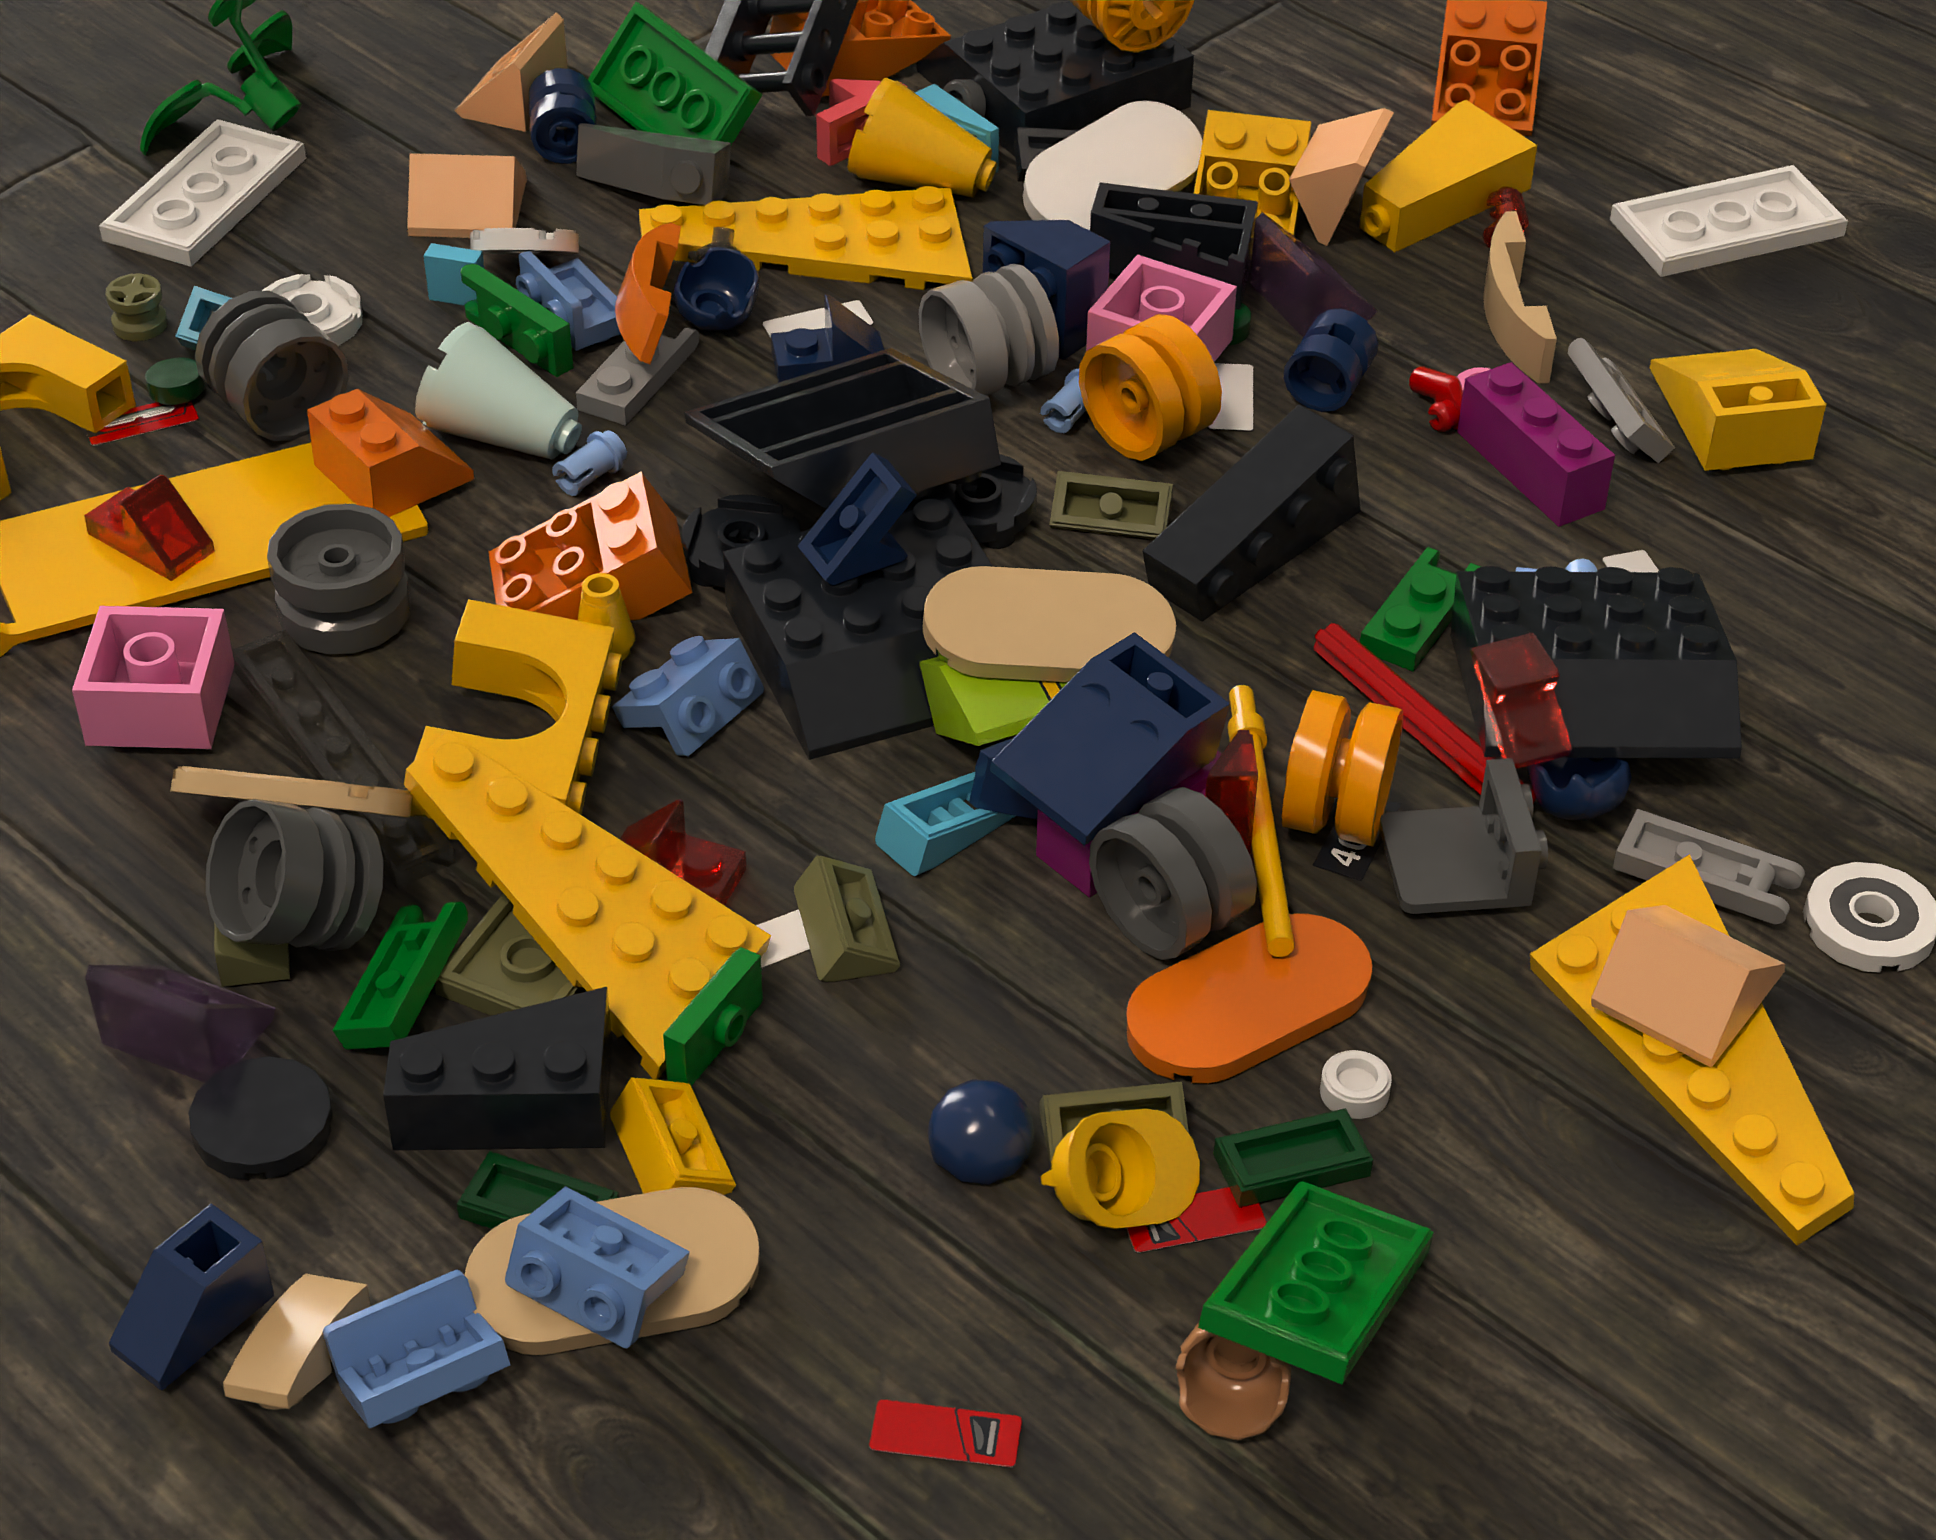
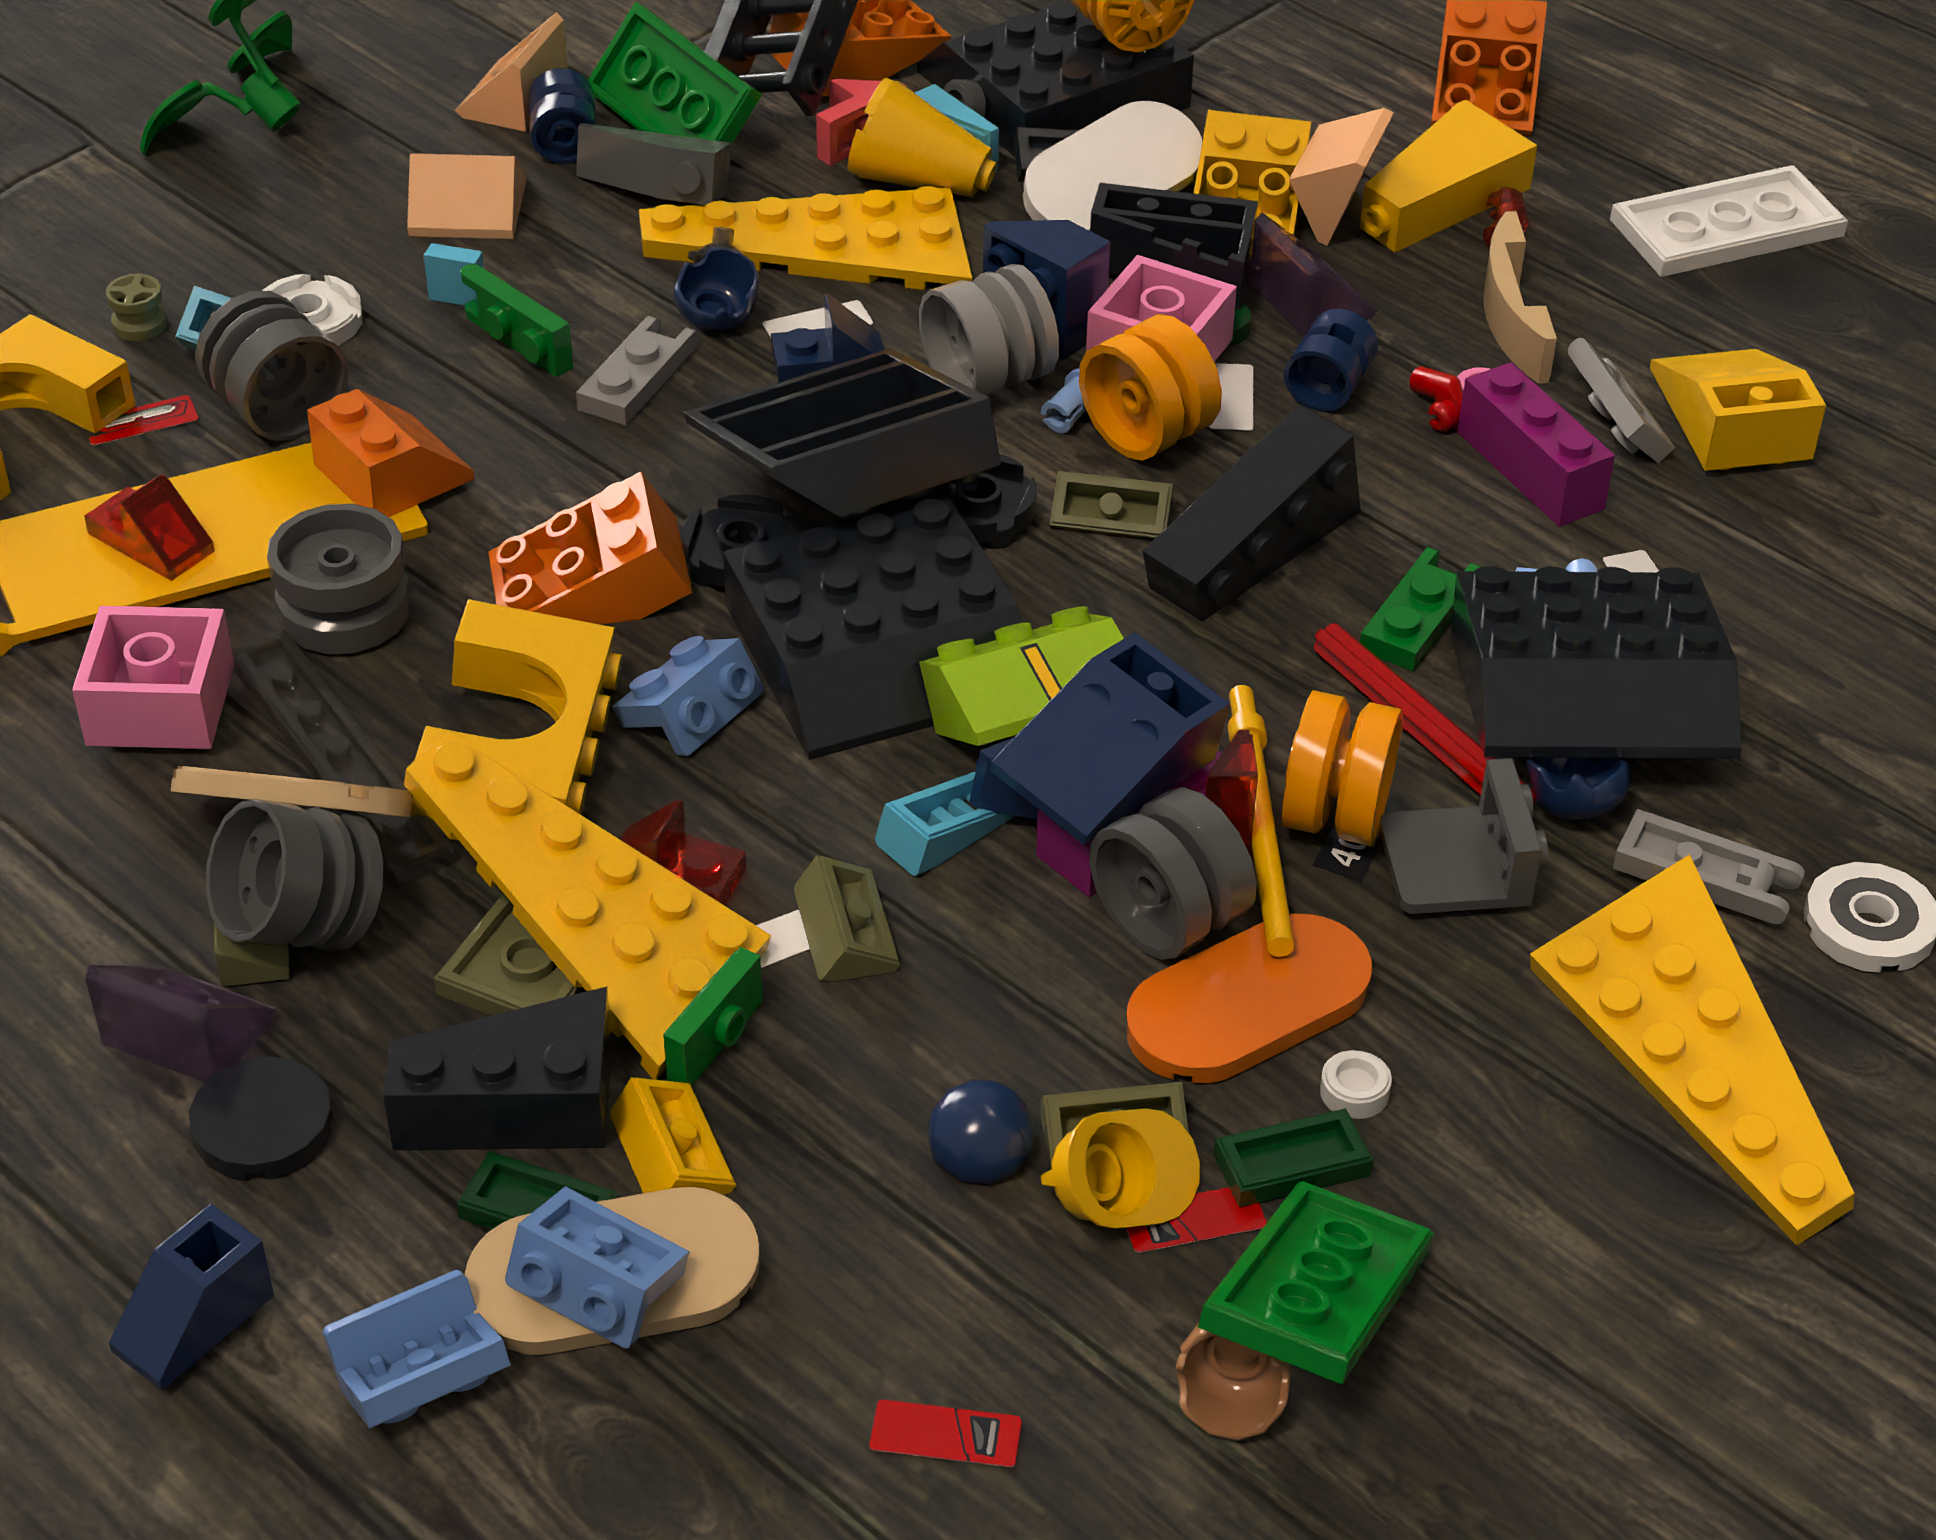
white tile [99,119,306,267] -> none
dark green tile [145,358,205,405] -> none
tan slope [223,1274,370,1410] -> none
green hinge [333,901,468,1049] -> none
light aqua cone [415,322,582,459] -> none
white tile [470,228,579,255] -> none
medium blue bracket [516,250,621,351] -> none
light blue pin [552,430,627,496] -> none
yellow cone [577,573,635,661] -> none
orange slope [615,223,681,364] -> none
dark blue slope [798,452,917,585] -> none
tan tile [922,566,1176,682] -> none
clear red slope [1470,633,1572,769] -> none
light nougat slope [1591,905,1785,1068] -> none

